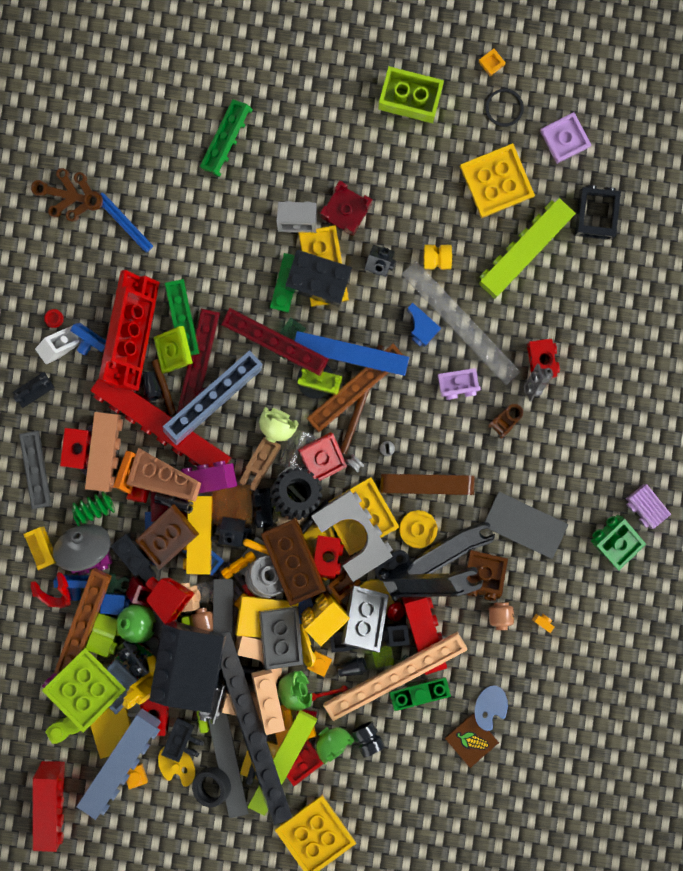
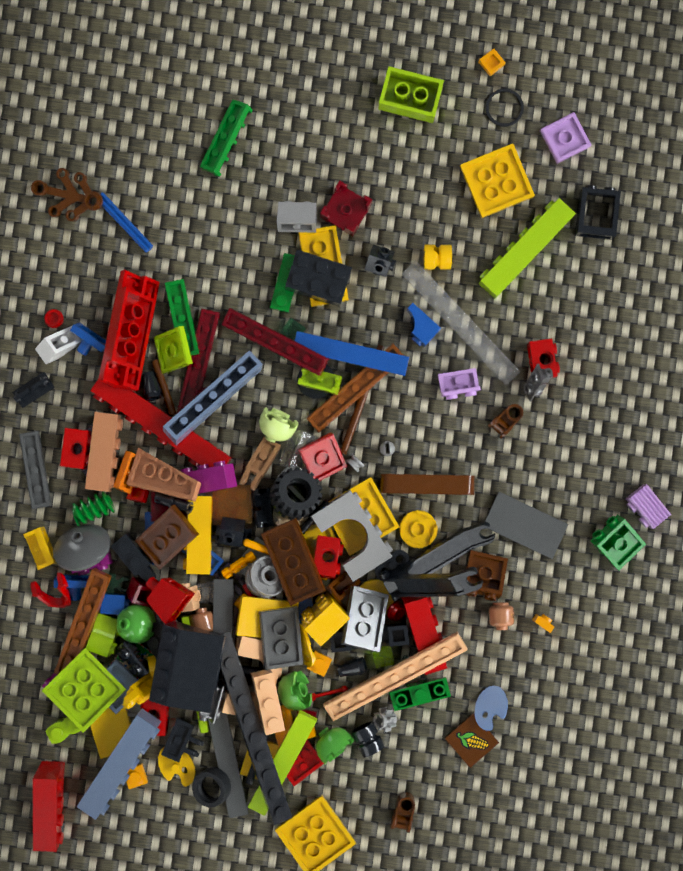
none -> light grey gear [373,707,397,733]
none -> reddish brown piece [390,792,415,833]

